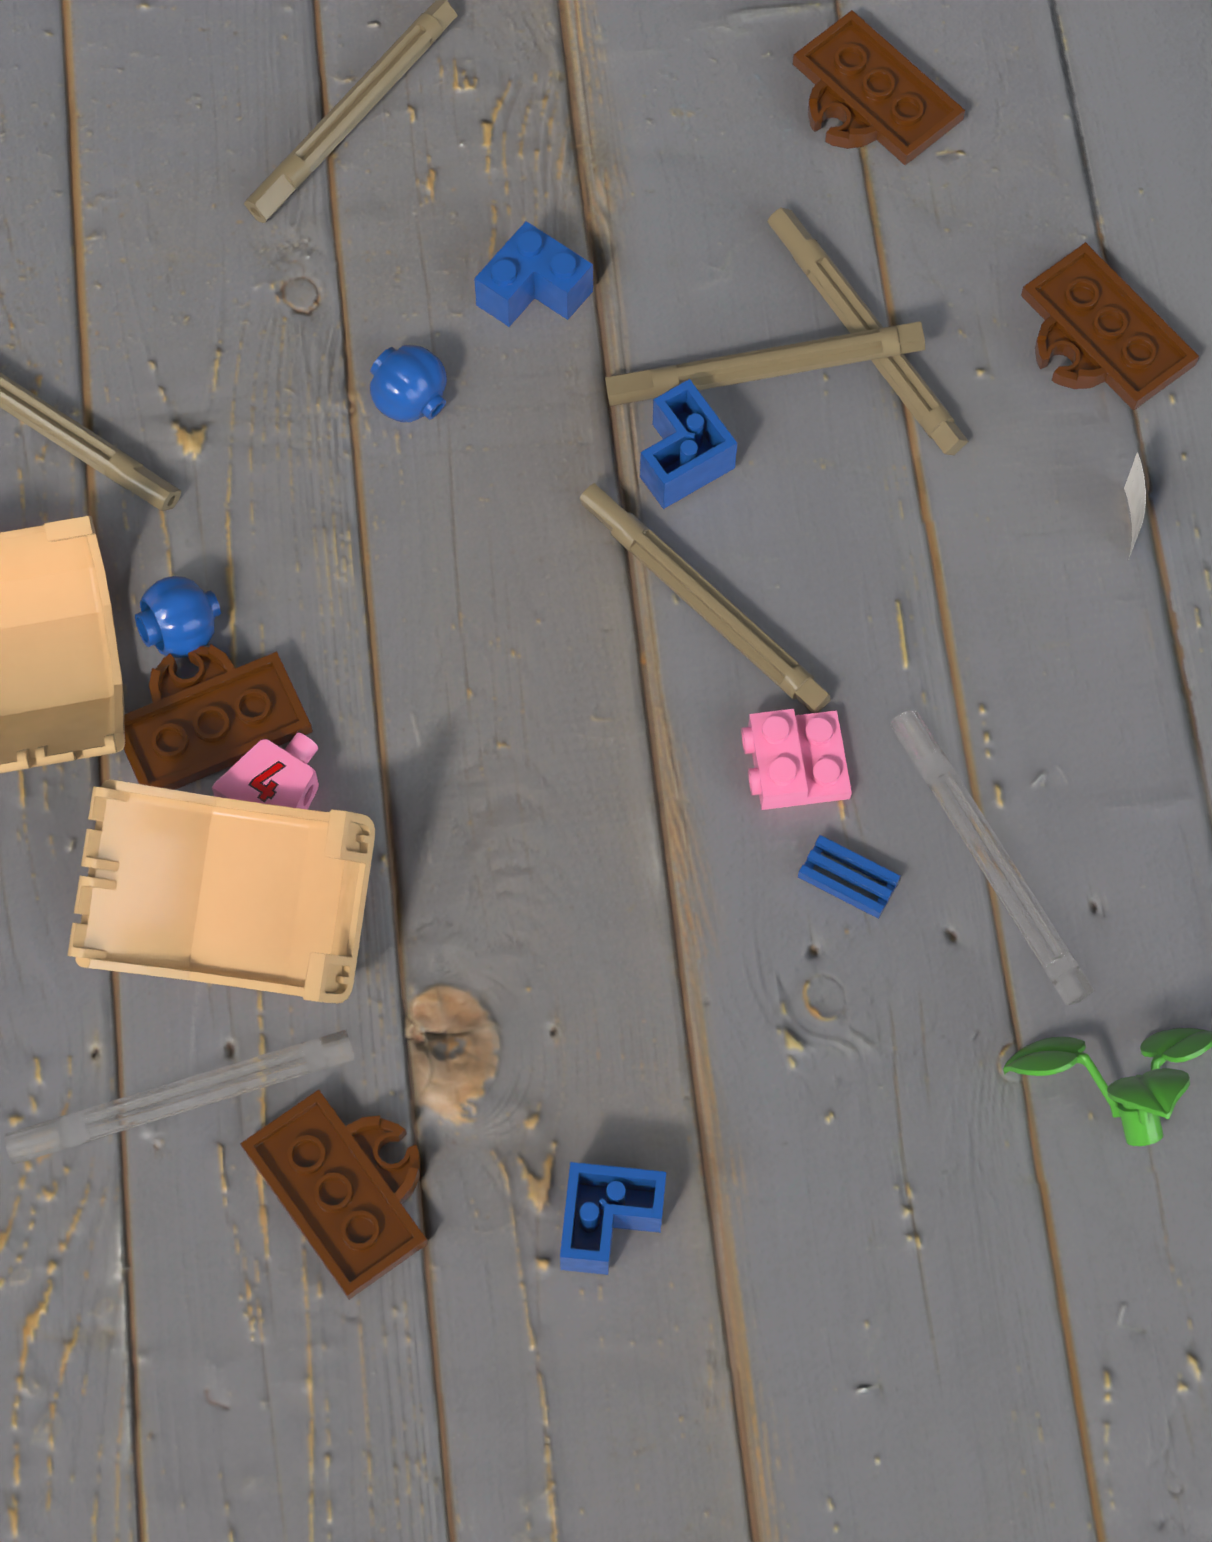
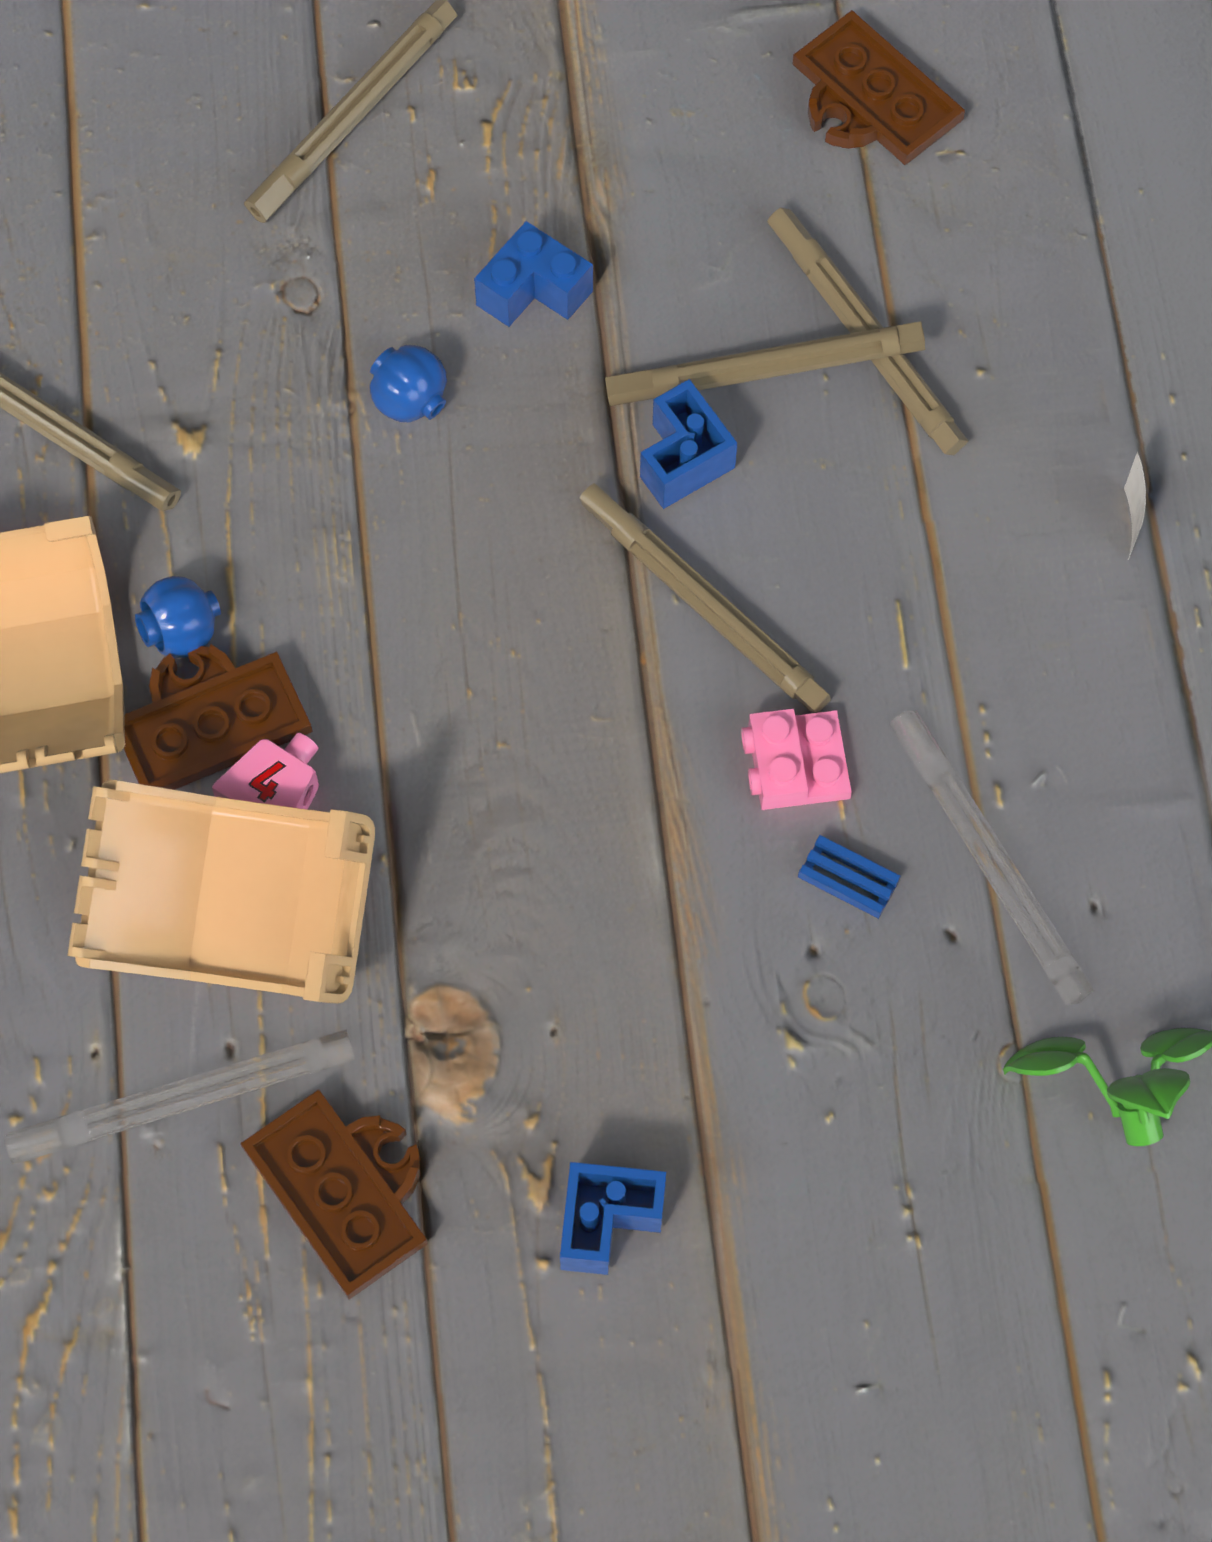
reddish brown plate [1021,242,1199,411] -> none

